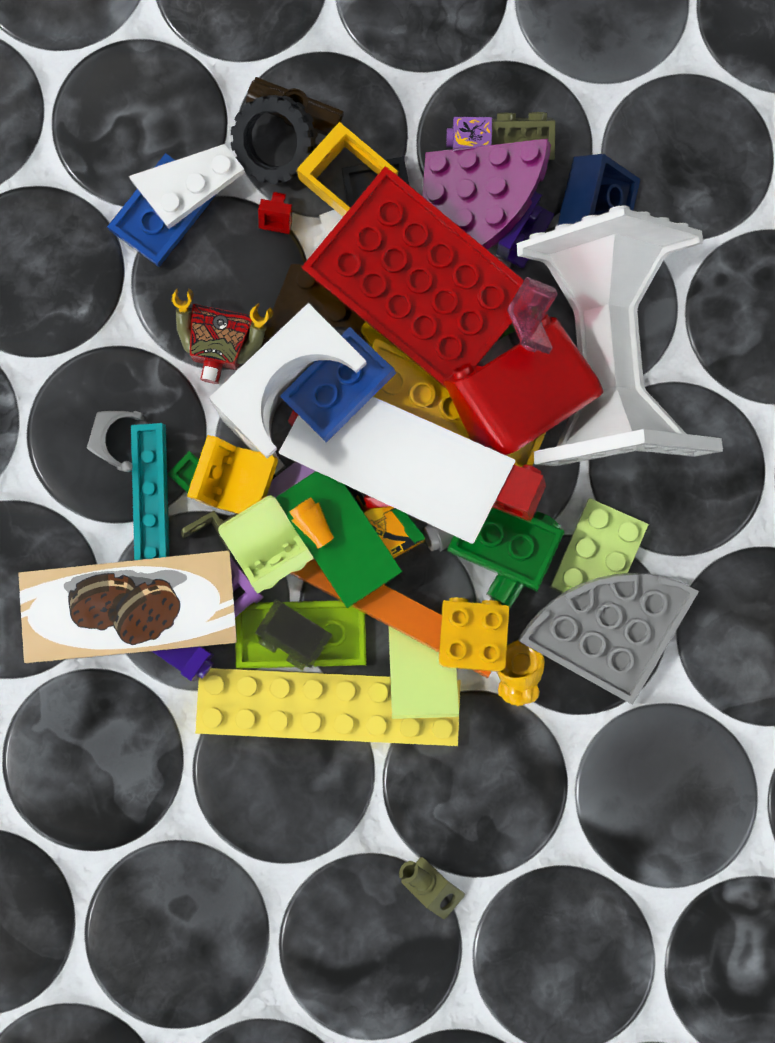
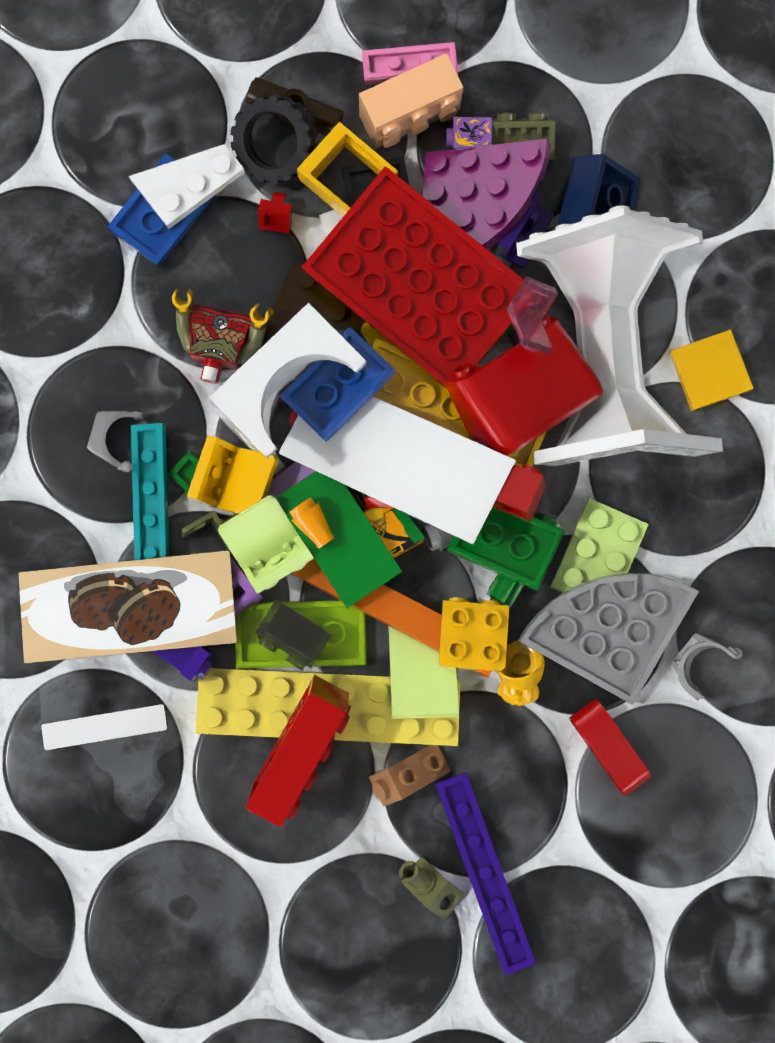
none -> white sticker [41,704,167,750]
none -> red brick [245,675,351,827]
none -> light nougat brick [359,53,463,149]
none -> bright pink tile [362,42,458,85]
none -> medium nougat bracket [369,745,450,806]
none -> dark purple plate [435,772,536,975]
none -> red beam [569,699,652,796]
none -> yellow tile [669,329,754,412]
none -> light grey helmet [671,633,743,701]

